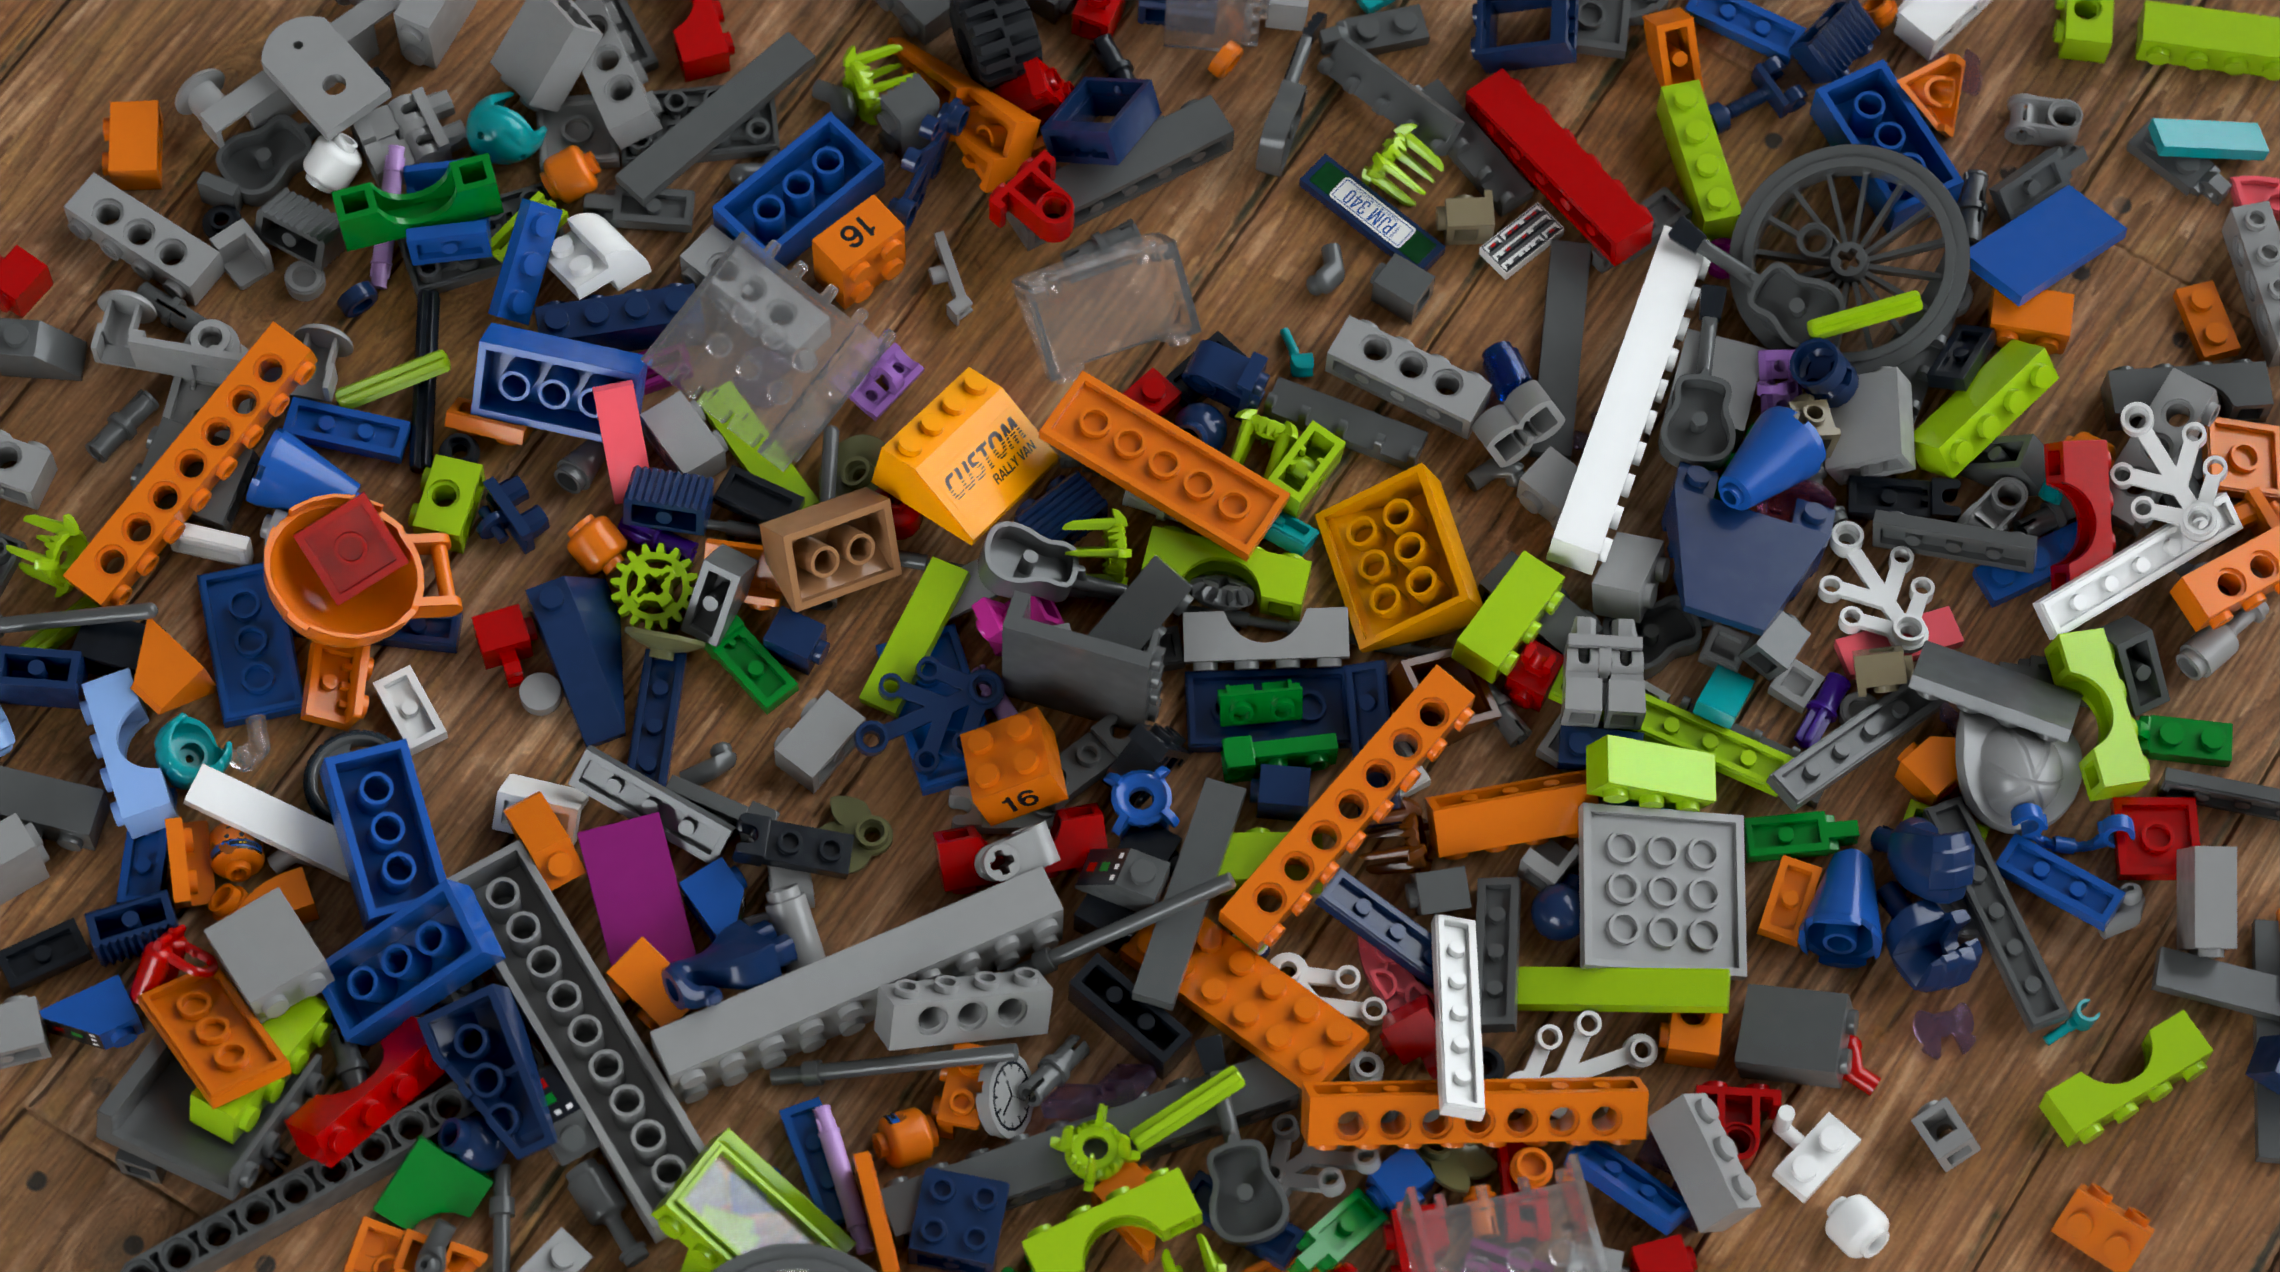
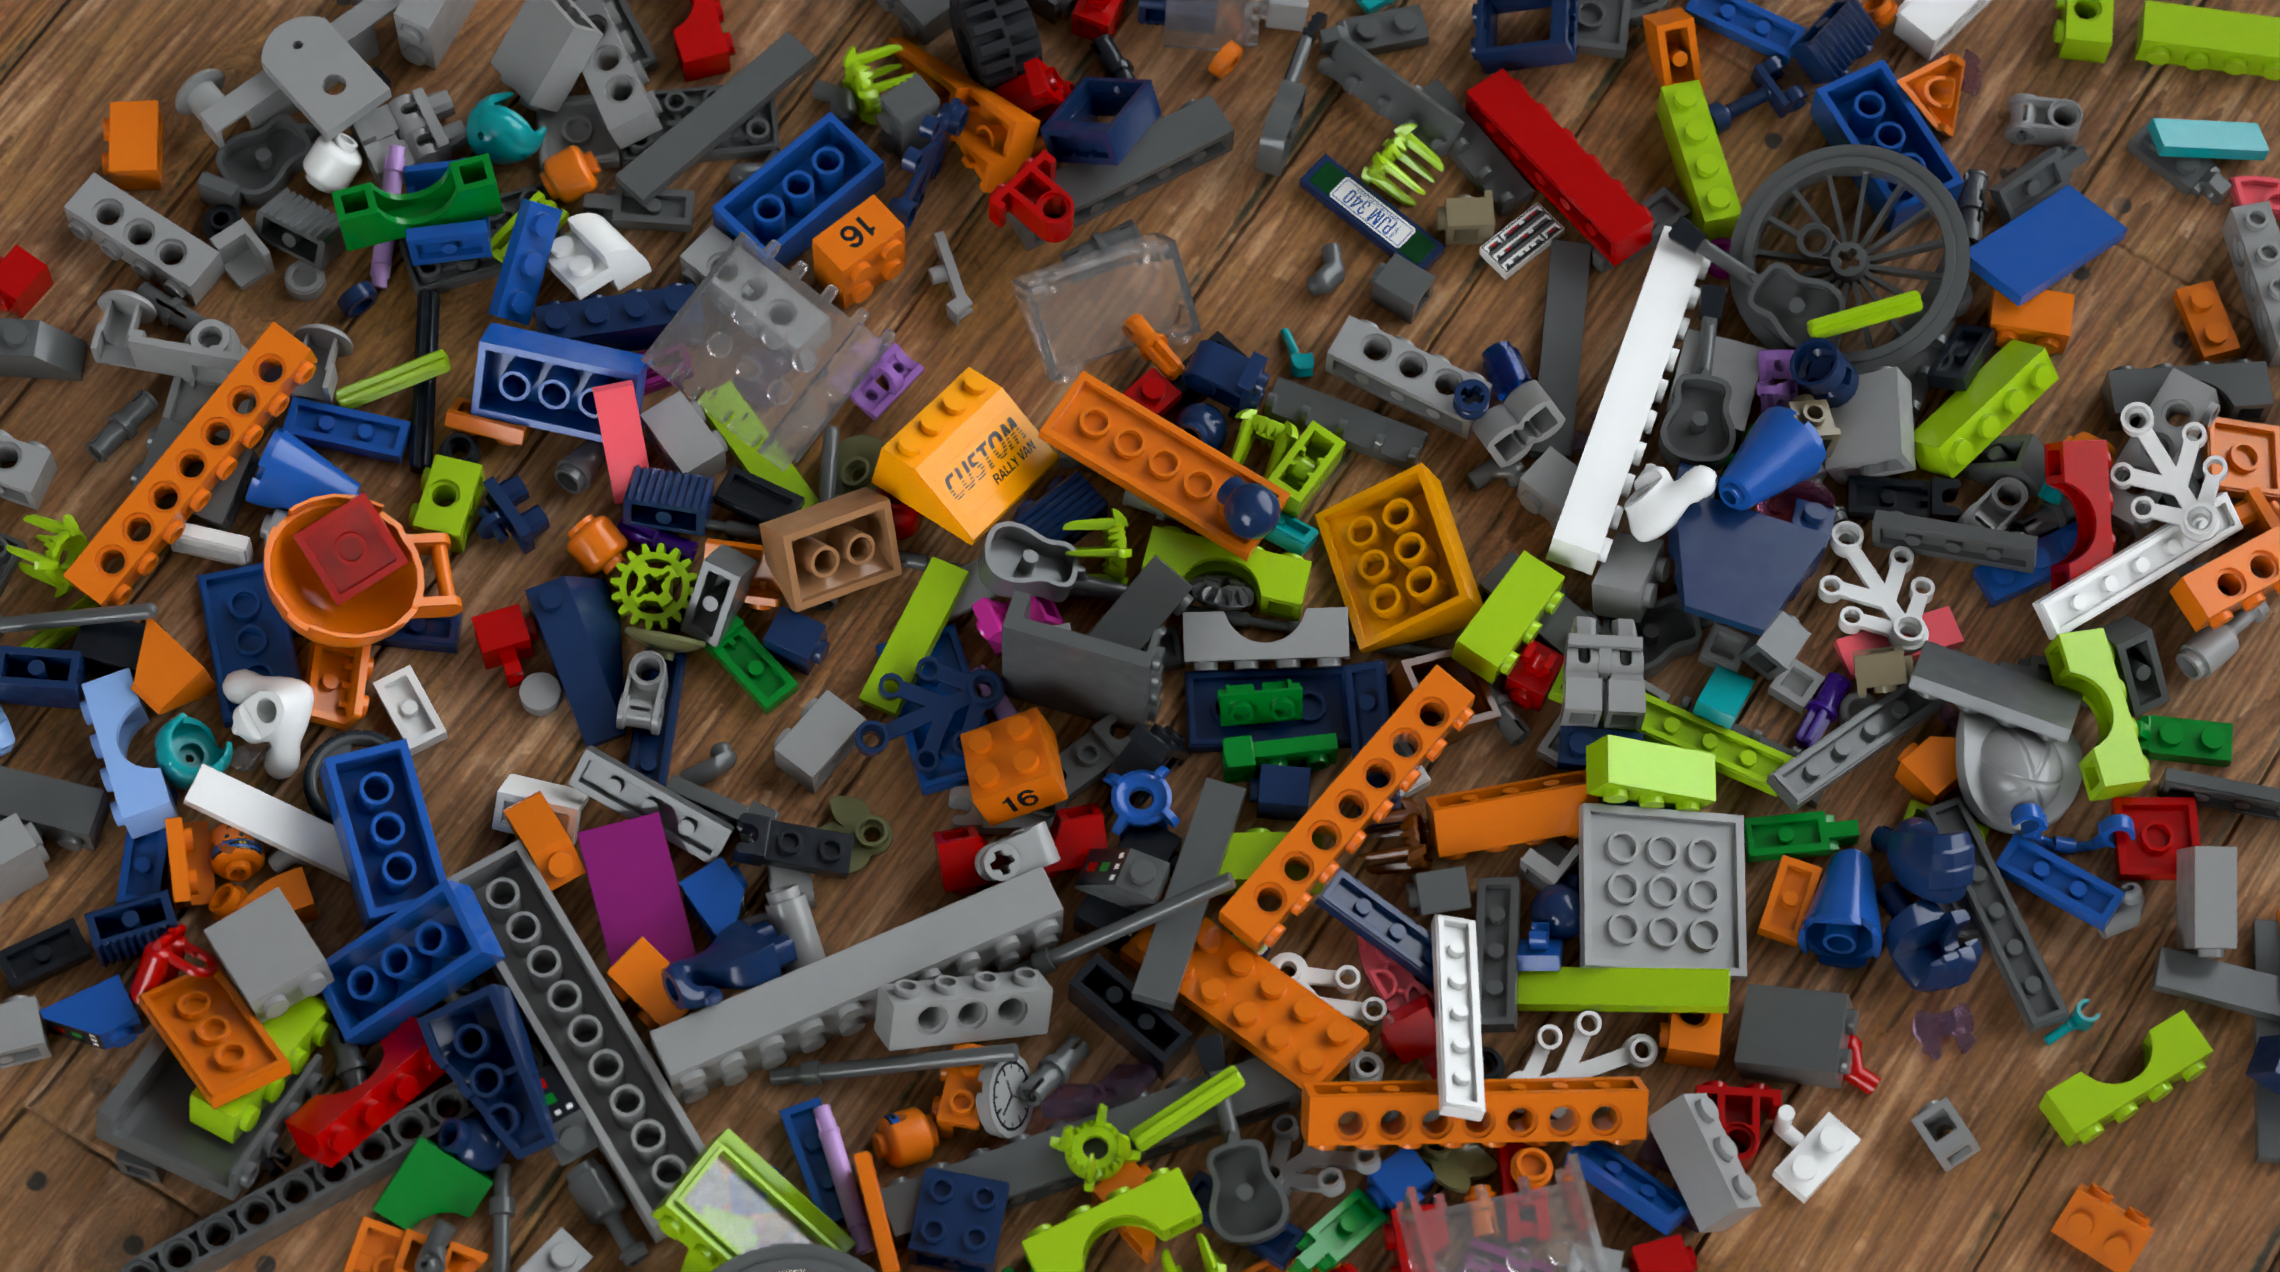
white head [1825,1194,1890,1258] -> none
none -> white head [222,669,314,780]
none -> light grey piece [616,651,668,735]
none -> orange axle [1122,313,1185,381]
none -> dark blue piece [1217,476,1281,540]
none -> dark blue bush [1453,379,1490,420]
none -> blue tile [1517,922,1564,971]
none -> white head [1624,463,1717,542]

